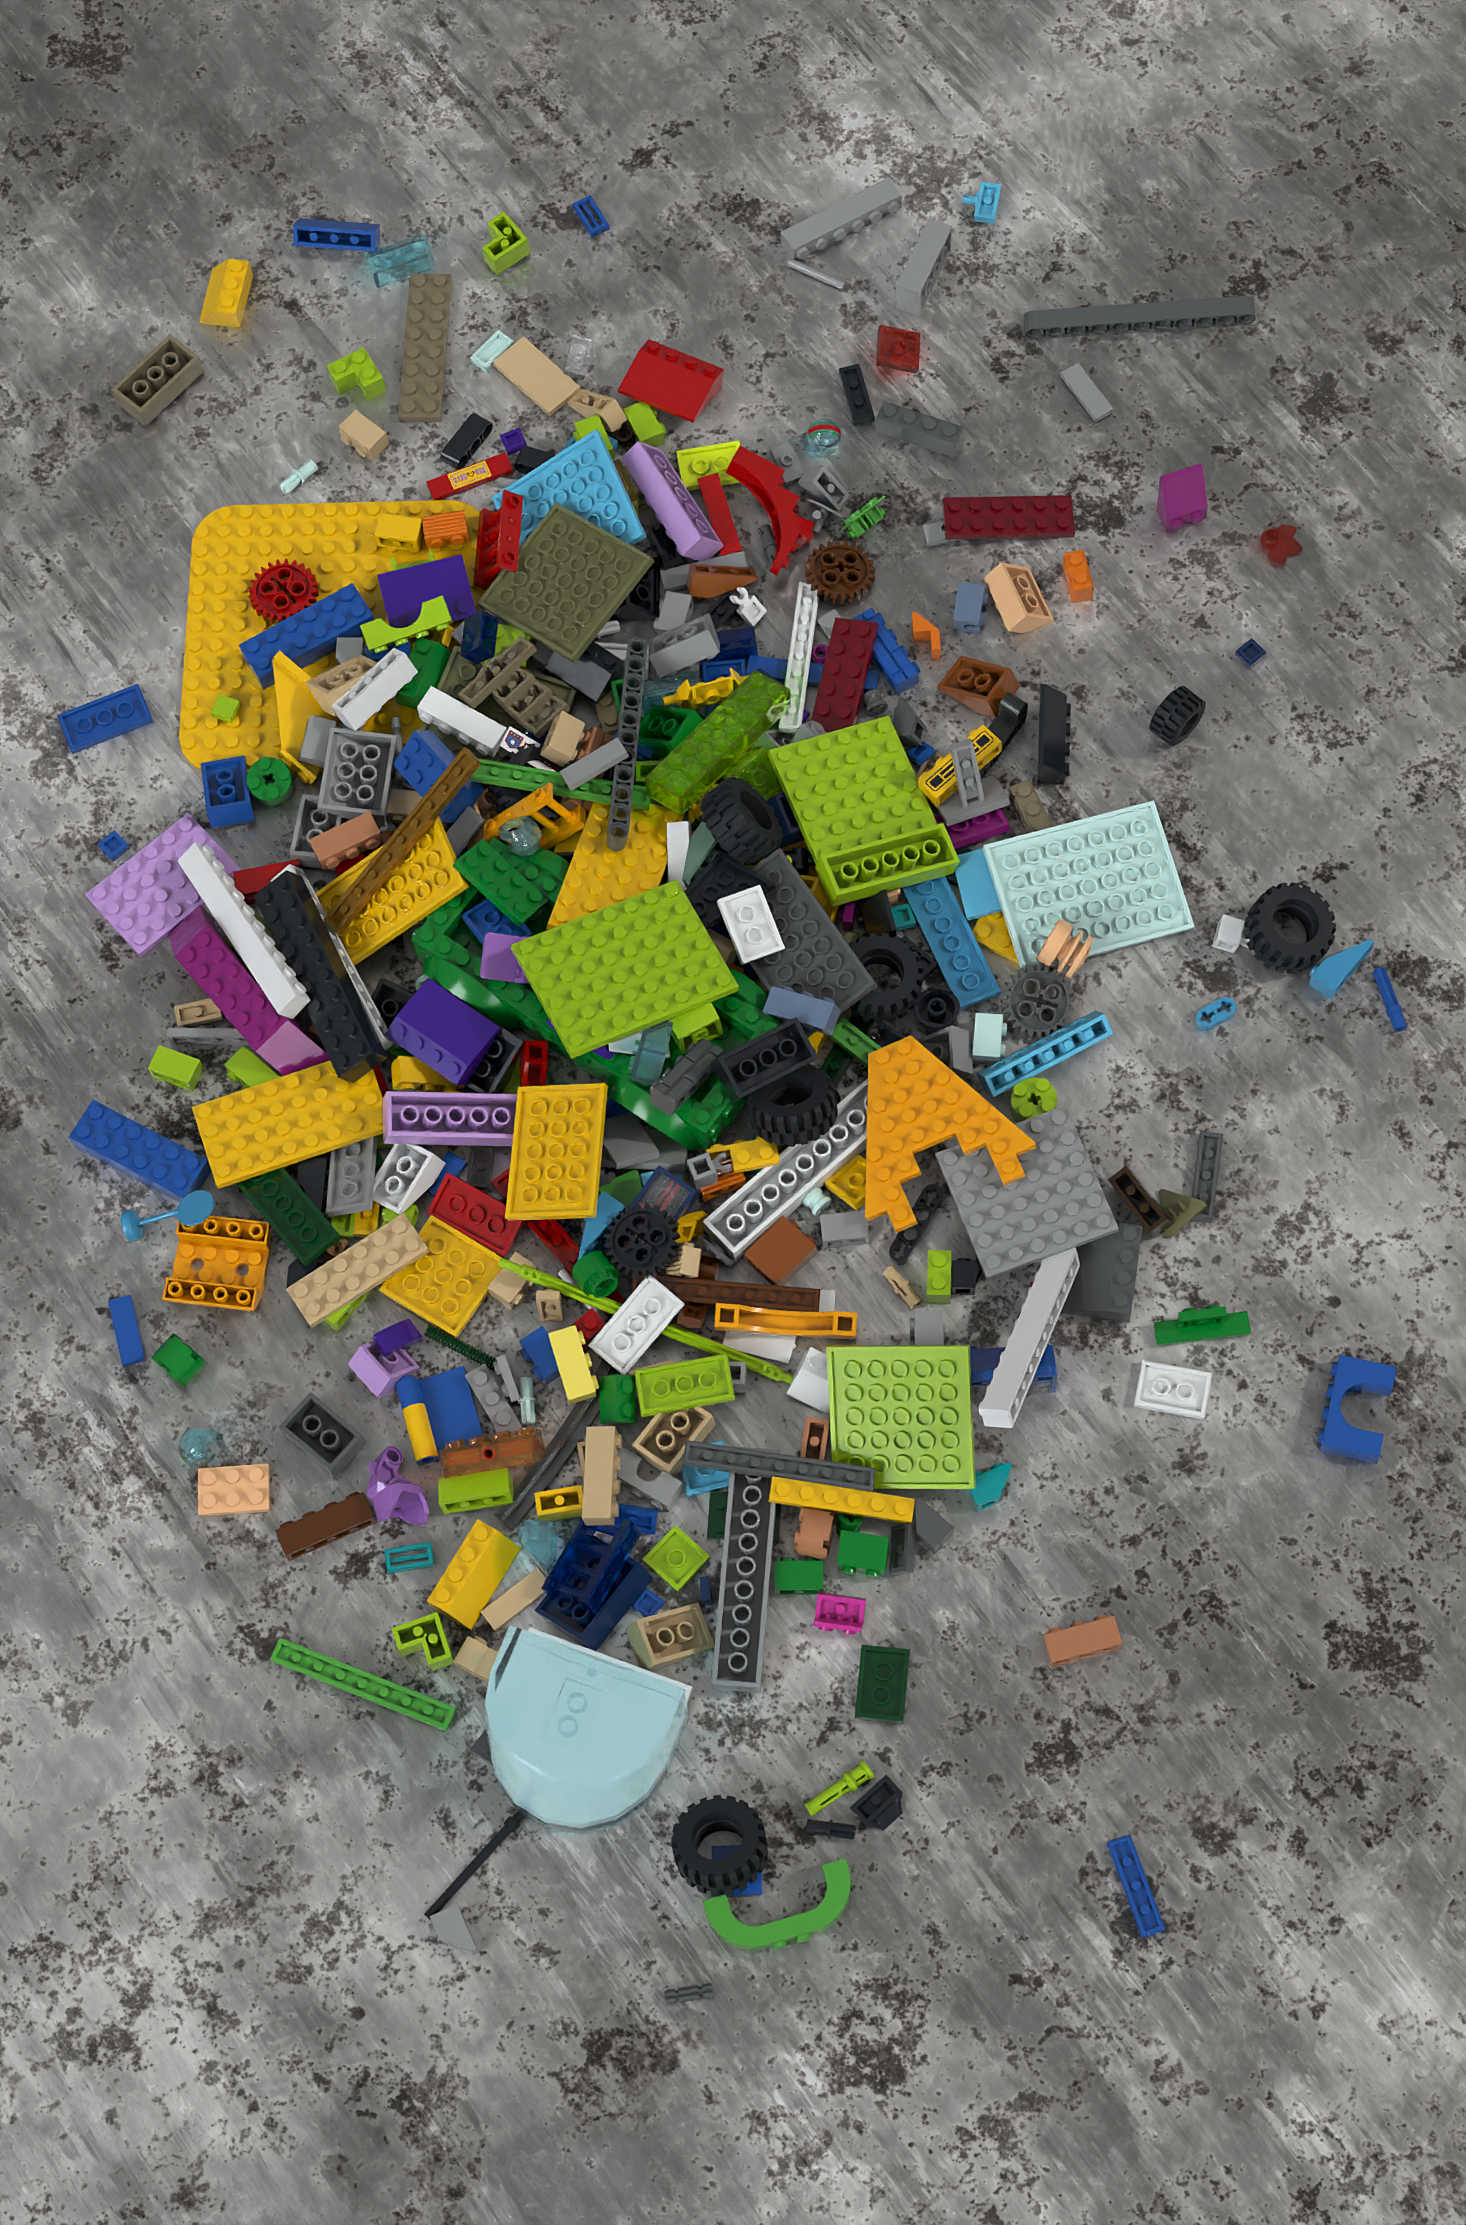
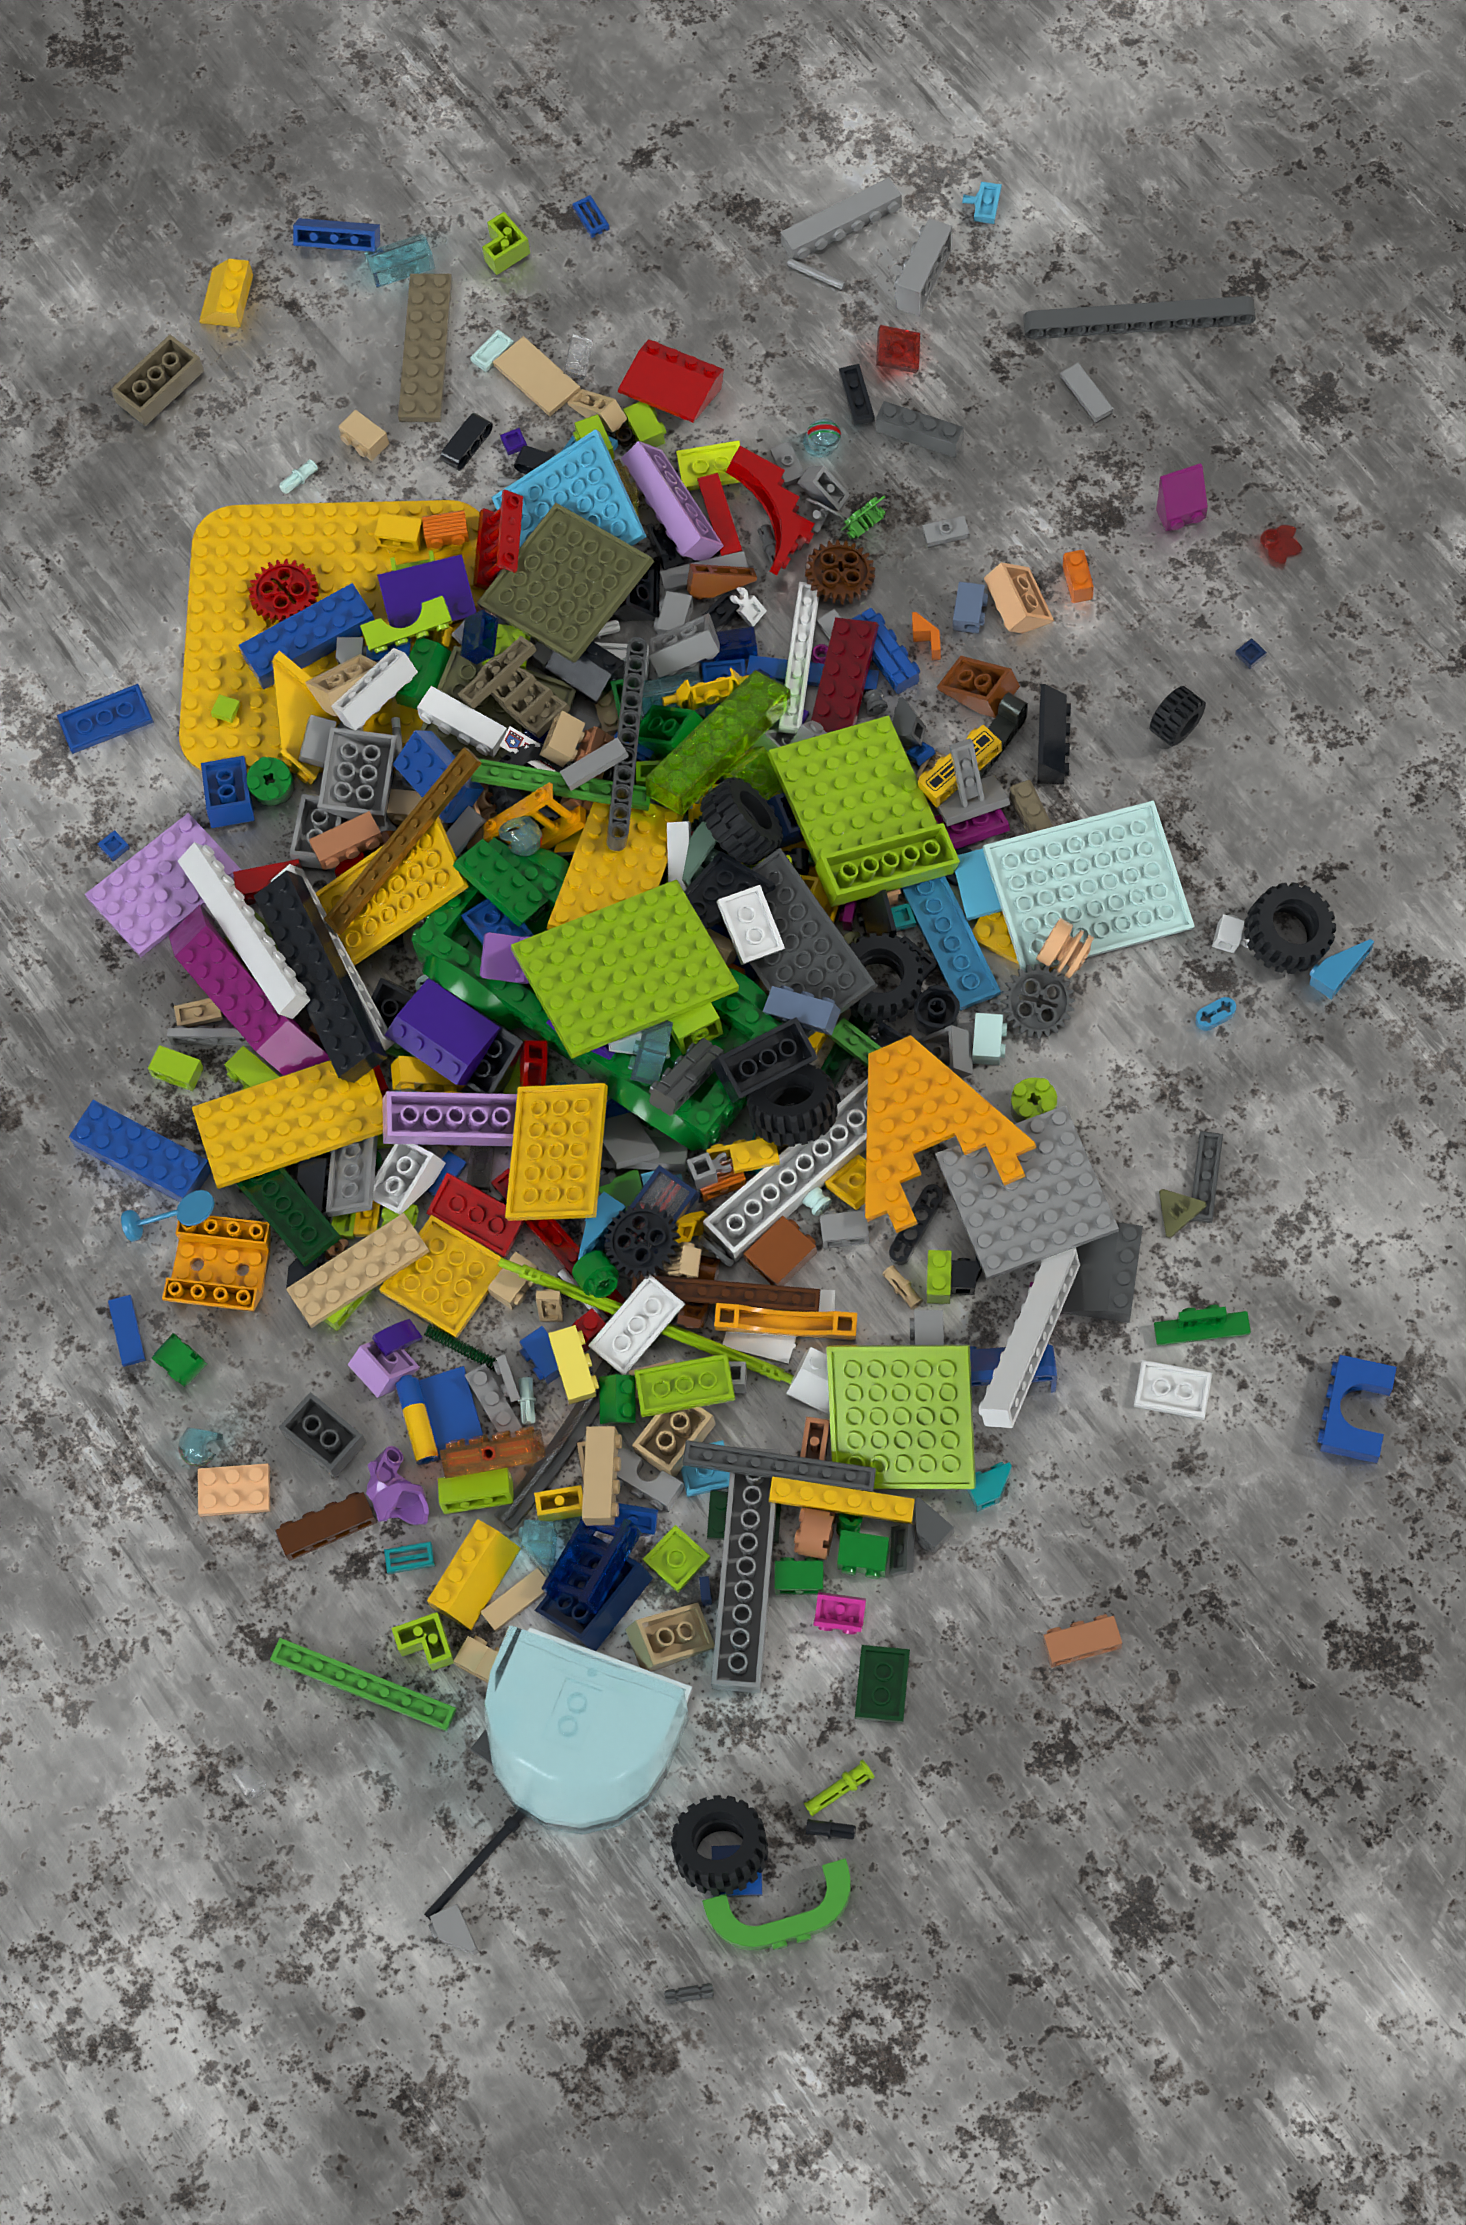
lime brick [327,347,387,401] -> none
red tile [426,452,514,501] -> none
blue tile [631,1588,665,1618] -> none
black slope [850,1775,903,1831] -> none
dark red plate [942,495,1075,540] -> none
medium azure brick [977,1010,1113,1097] -> none
blue tile [1107,1834,1166,1939] -> none
dark brown brick [1108,1166,1174,1238] -> none
blue axle [1373,967,1408,1032] -> none

